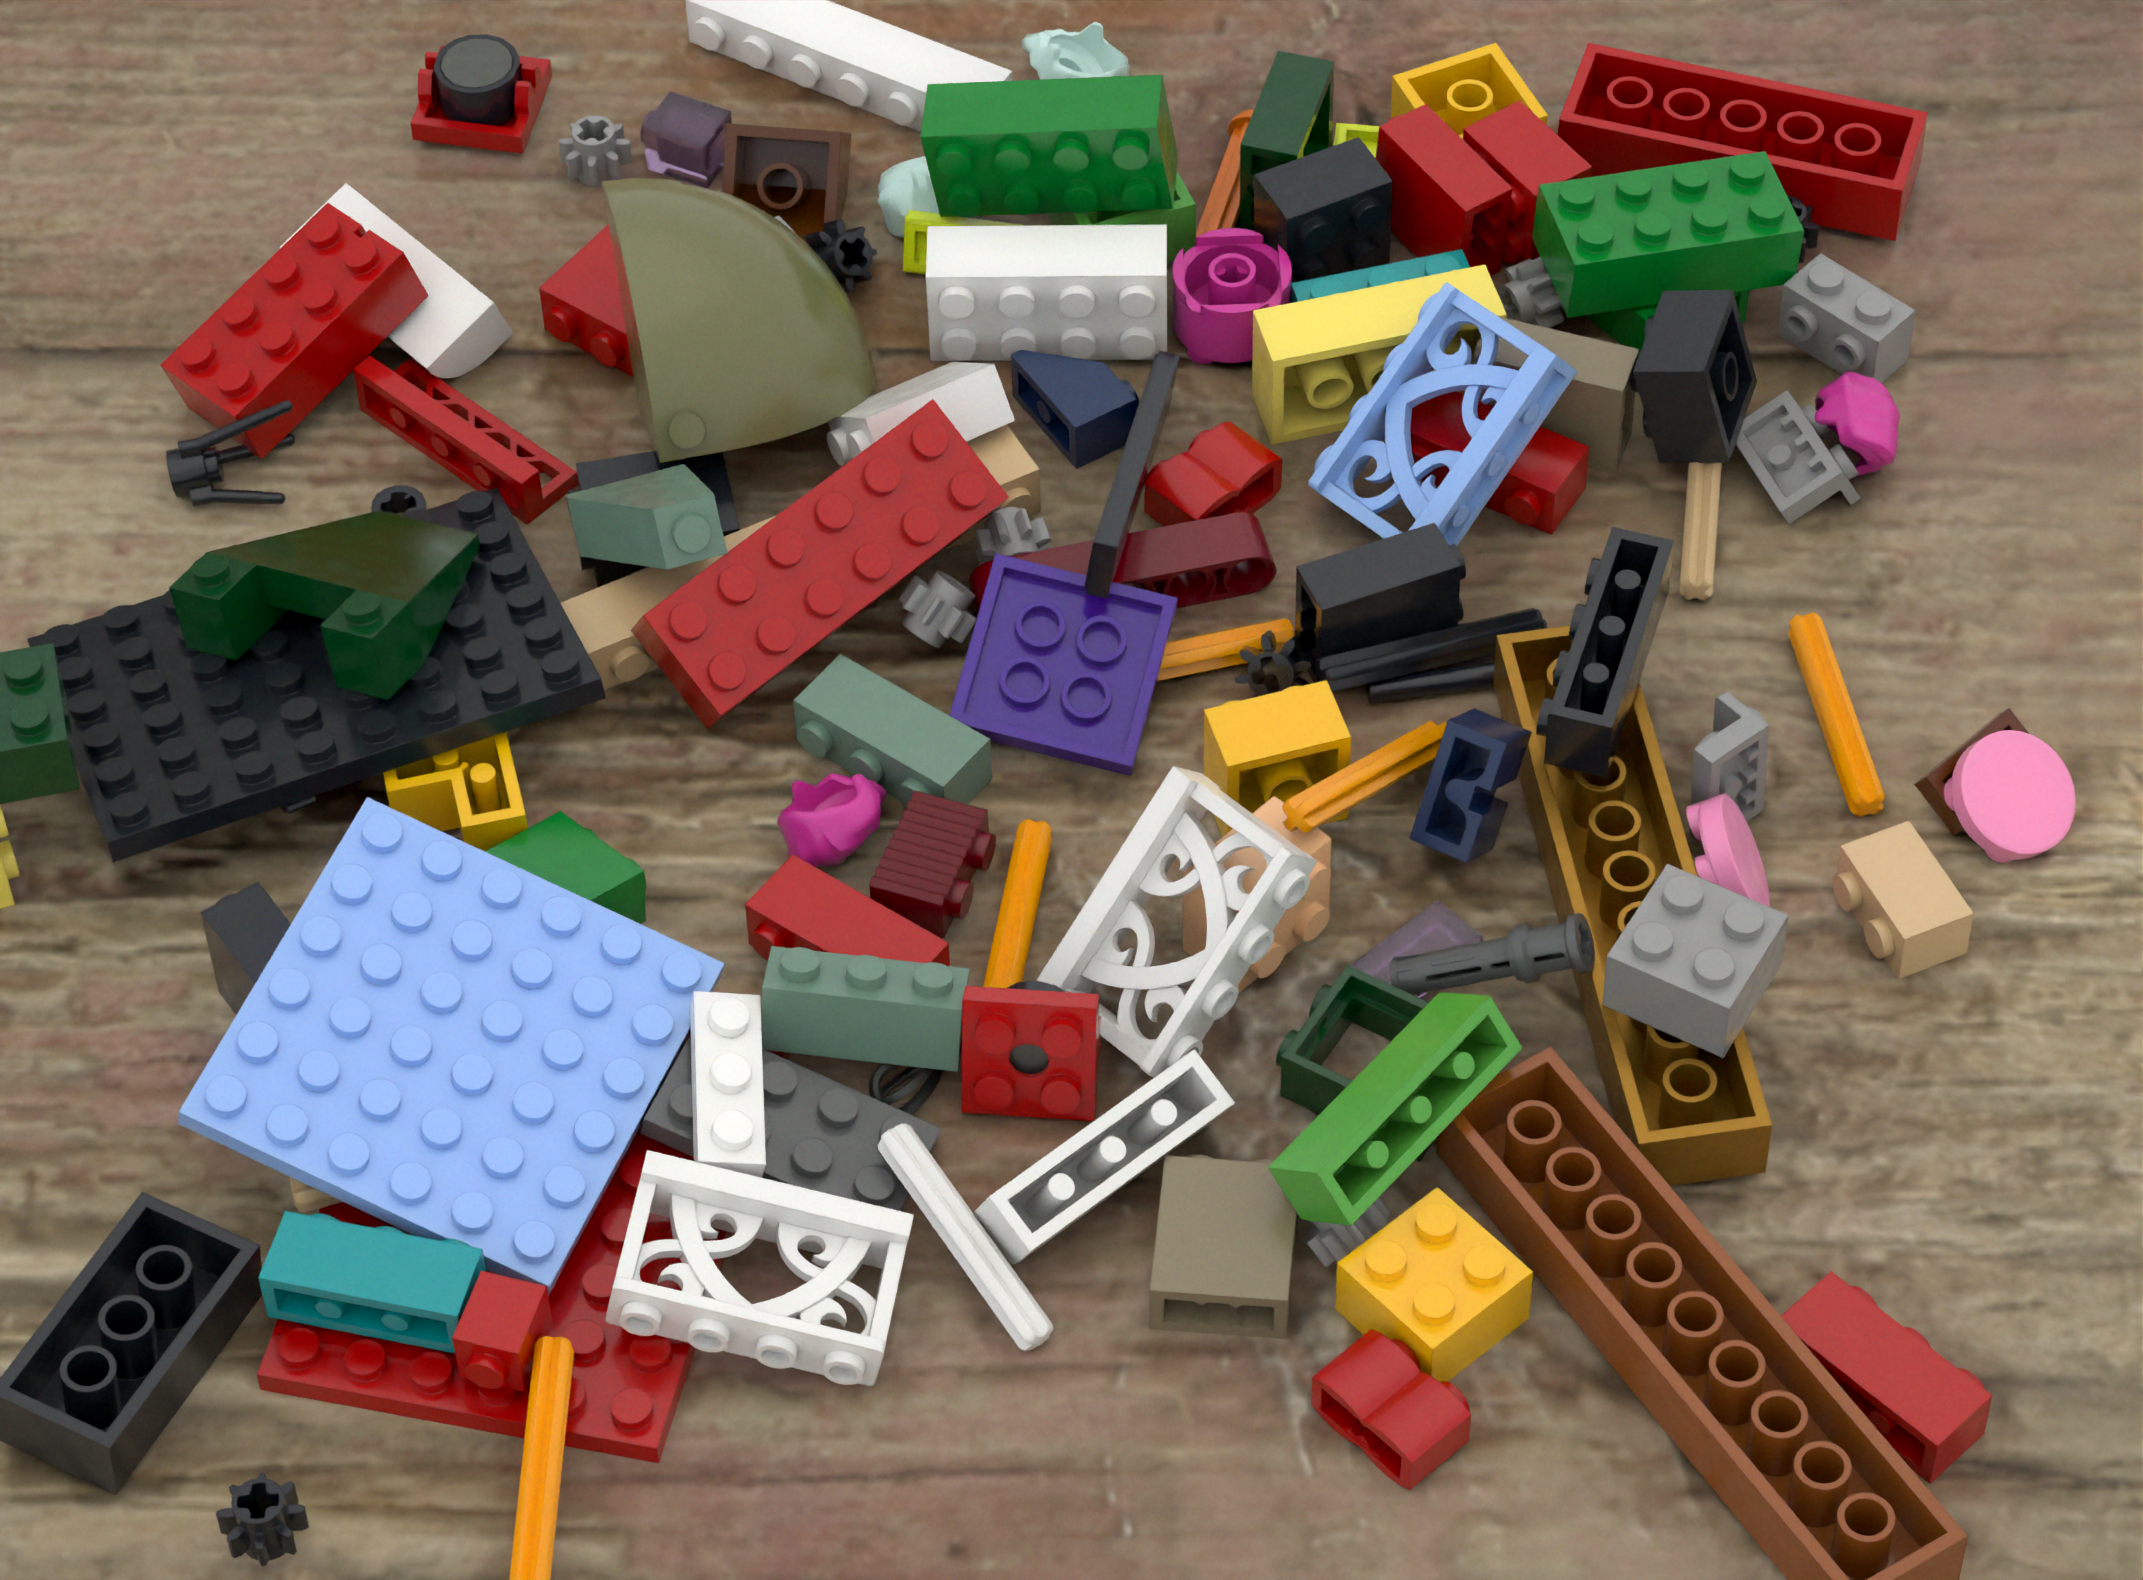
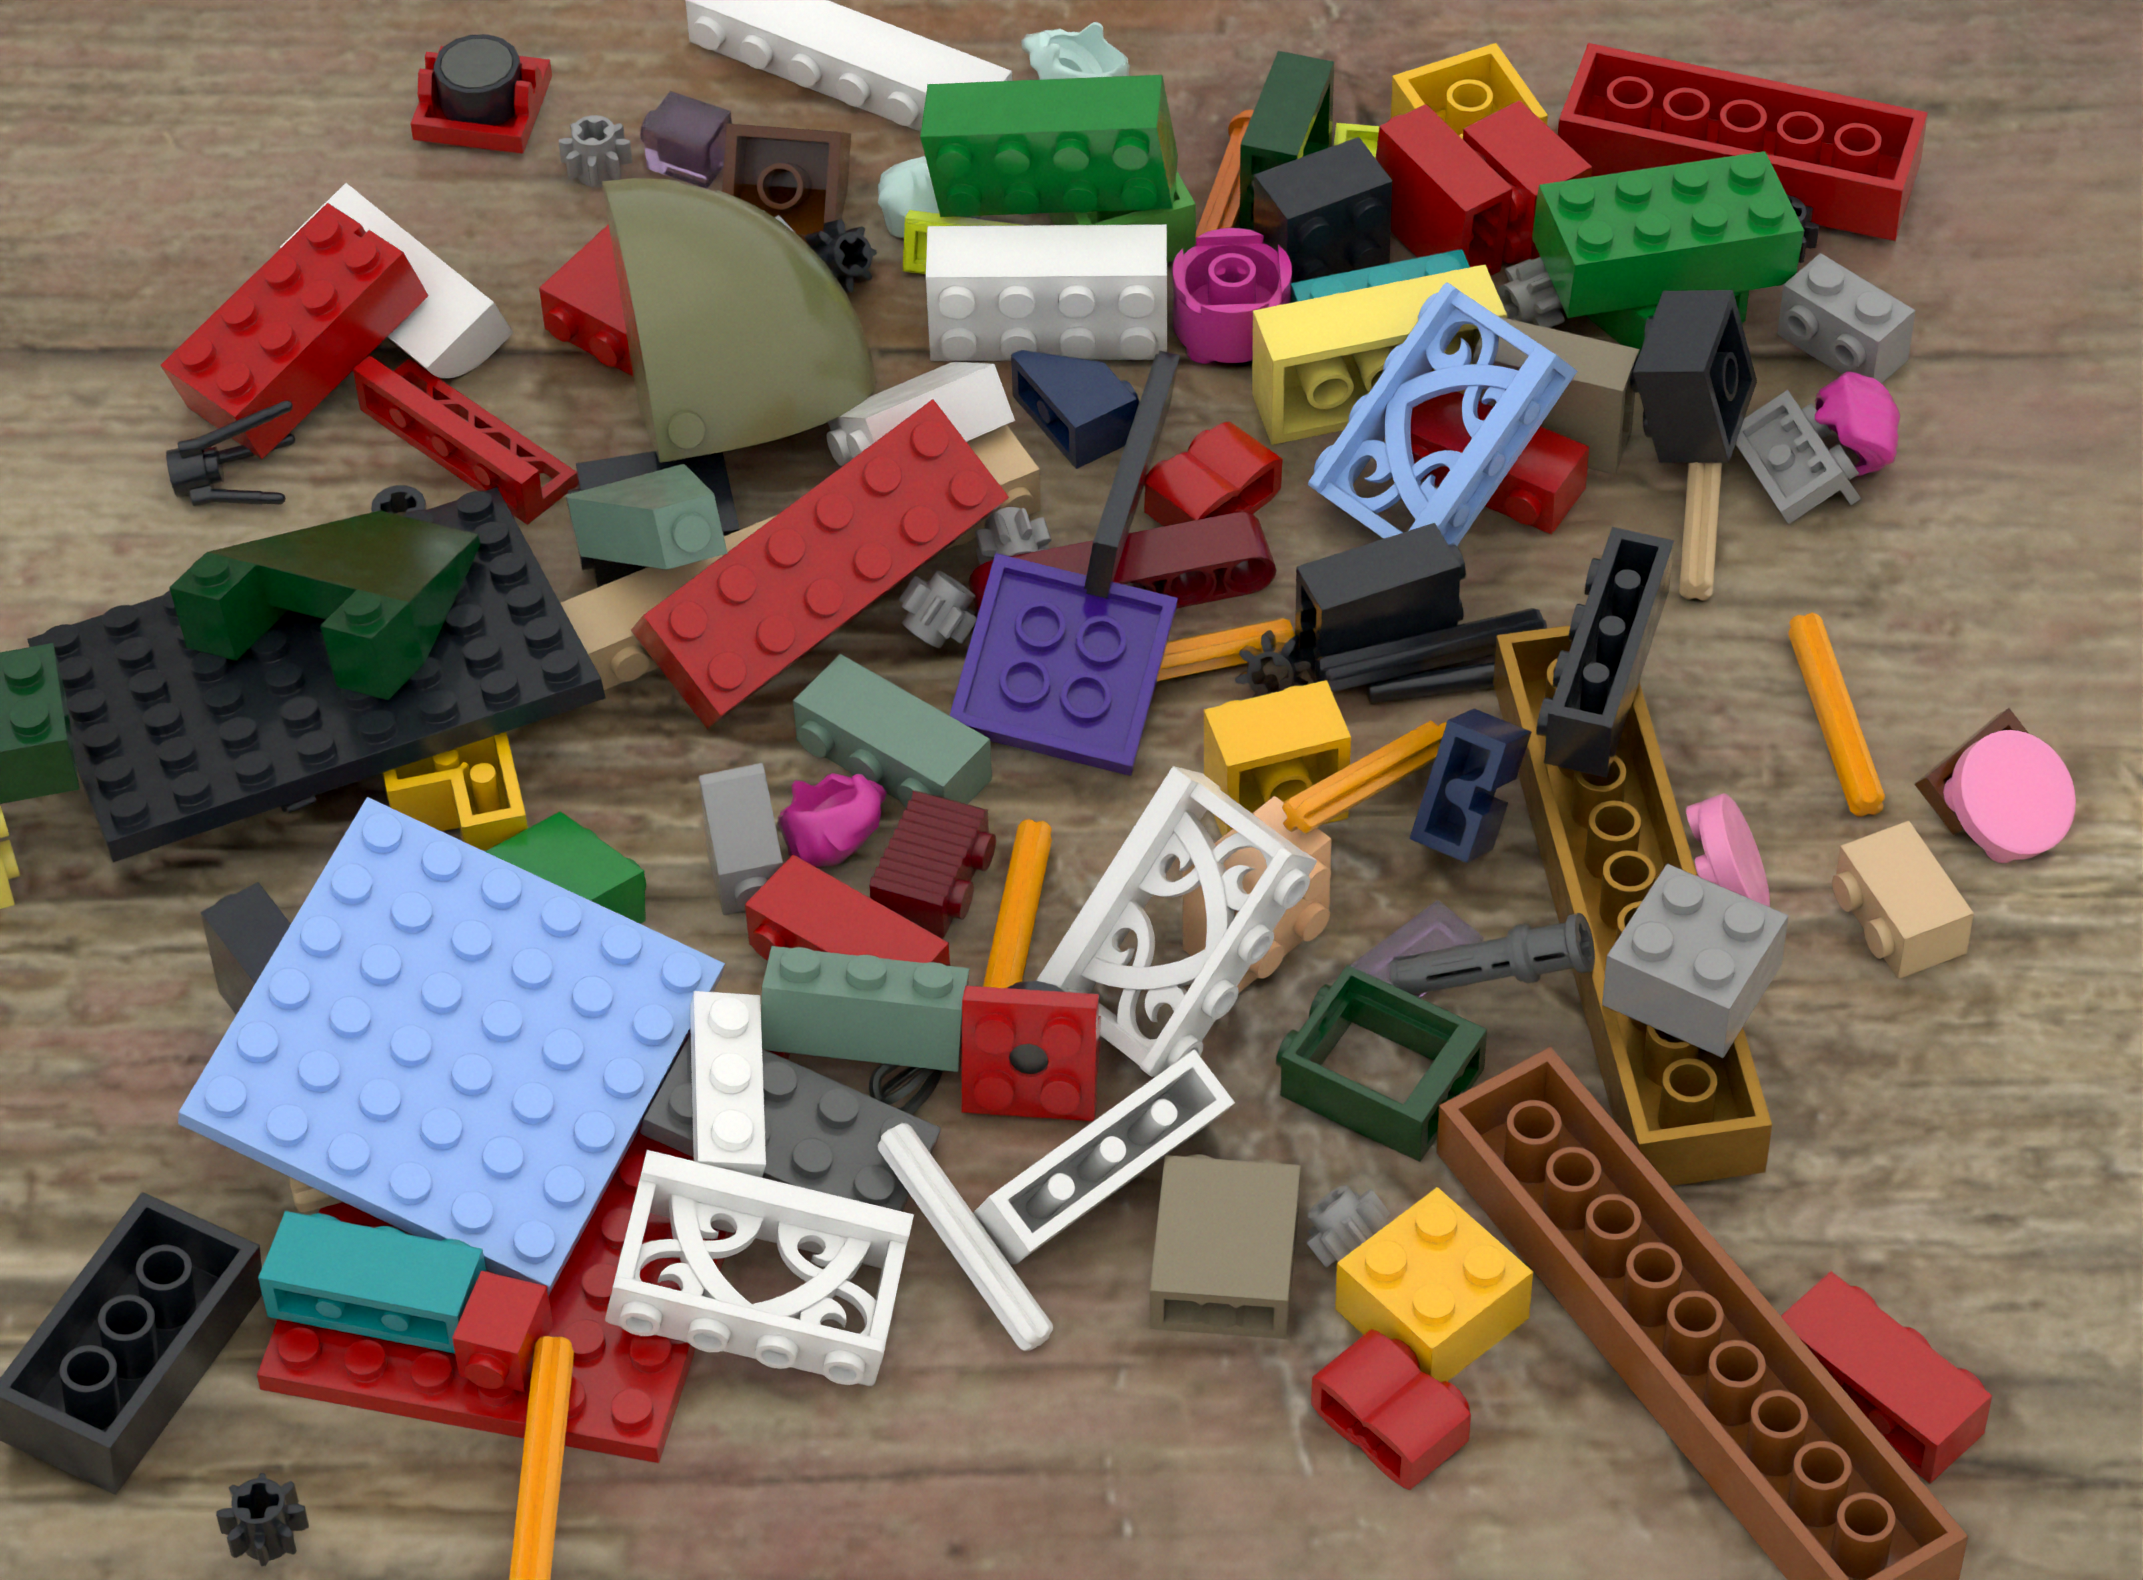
bright green brick [1267,992,1522,1226] -> none
light grey bracket [1689,691,1769,845] -> none
none -> light grey slope [699,763,783,915]

